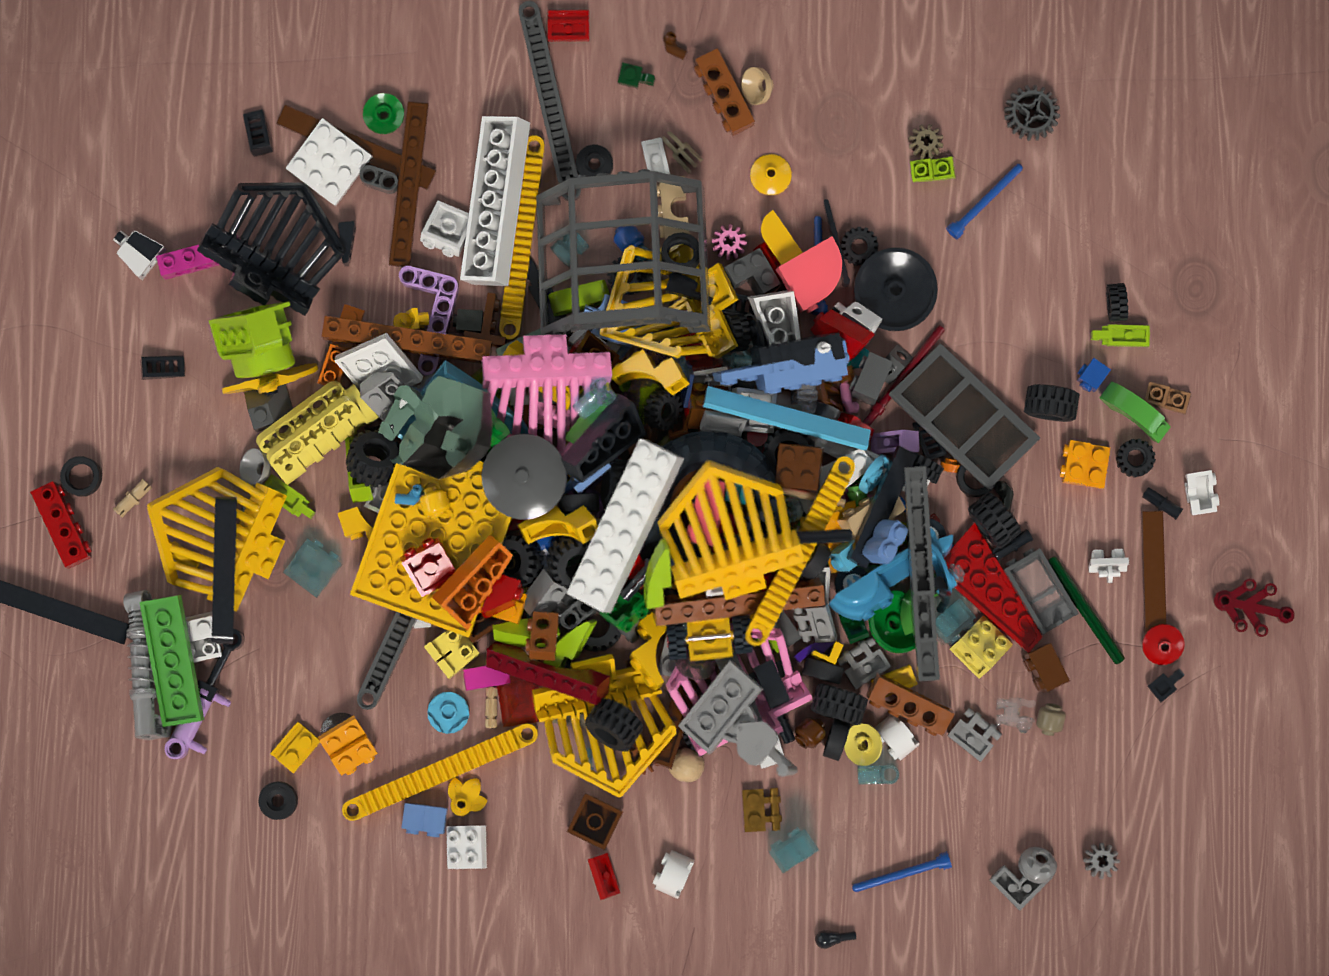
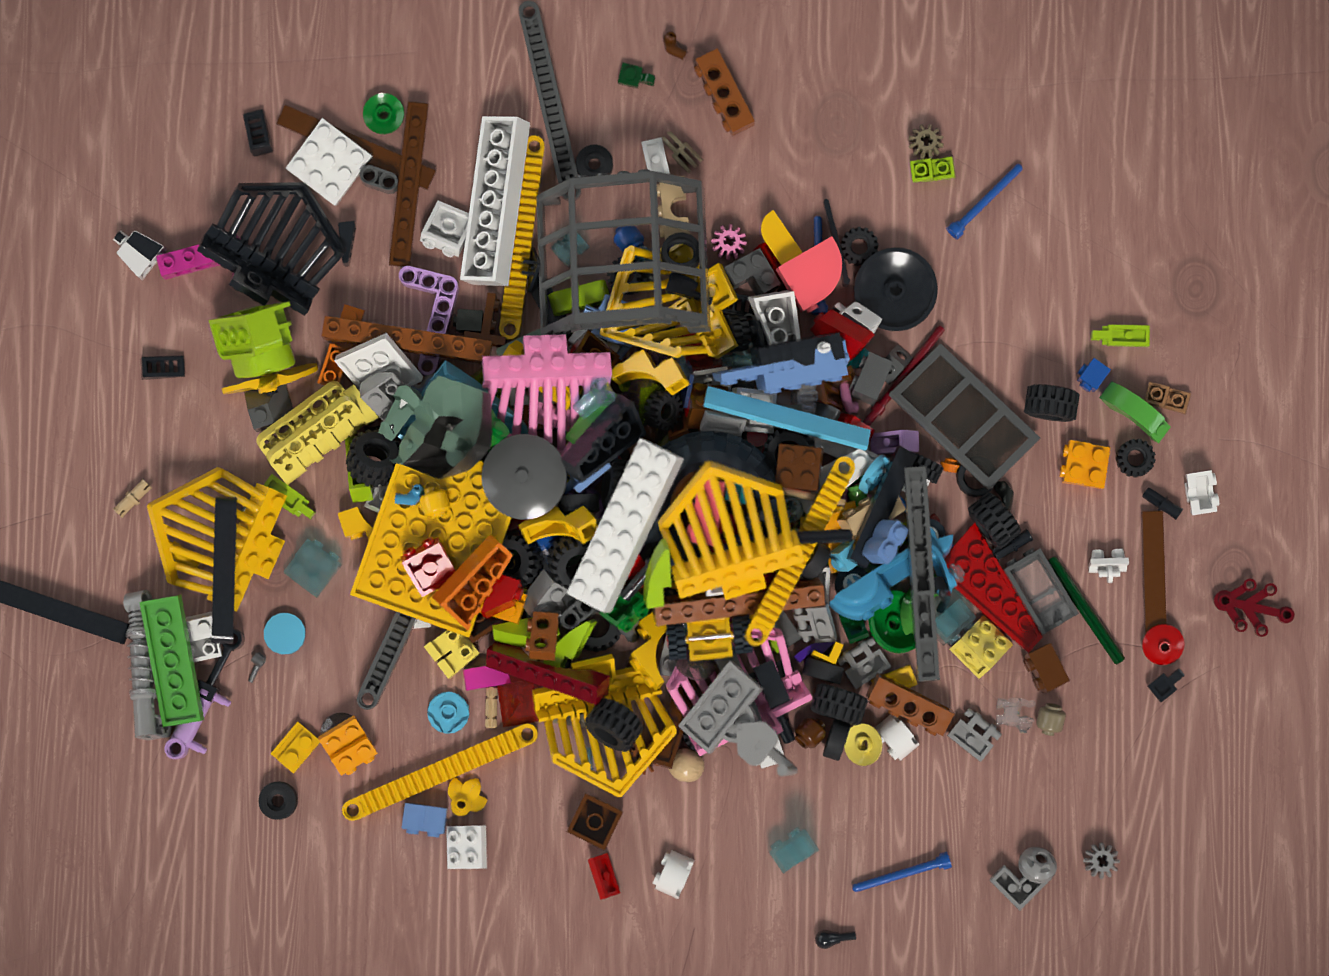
red brick [30,481,92,569] -> none
black tyre [60,456,102,497] -> none
light grey piece [240,448,271,486] -> none
yellow hips [393,308,429,330] -> none
red plate [548,10,589,42] -> none
tan piece [741,67,773,105] -> none
pearl gold plate [742,788,782,832] -> none
yellow dish [750,154,792,196] -> none
clear light blue piece [858,765,899,785] -> none
black slope [912,421,947,461] -> none
dark grey gear [1004,85,1060,141] -> none
black tyre [1106,283,1129,322] -> none
none -> flat silver hand [248,653,266,683]
none -> medium azure tile [264,613,306,655]
none -> black piece [520,247,540,293]

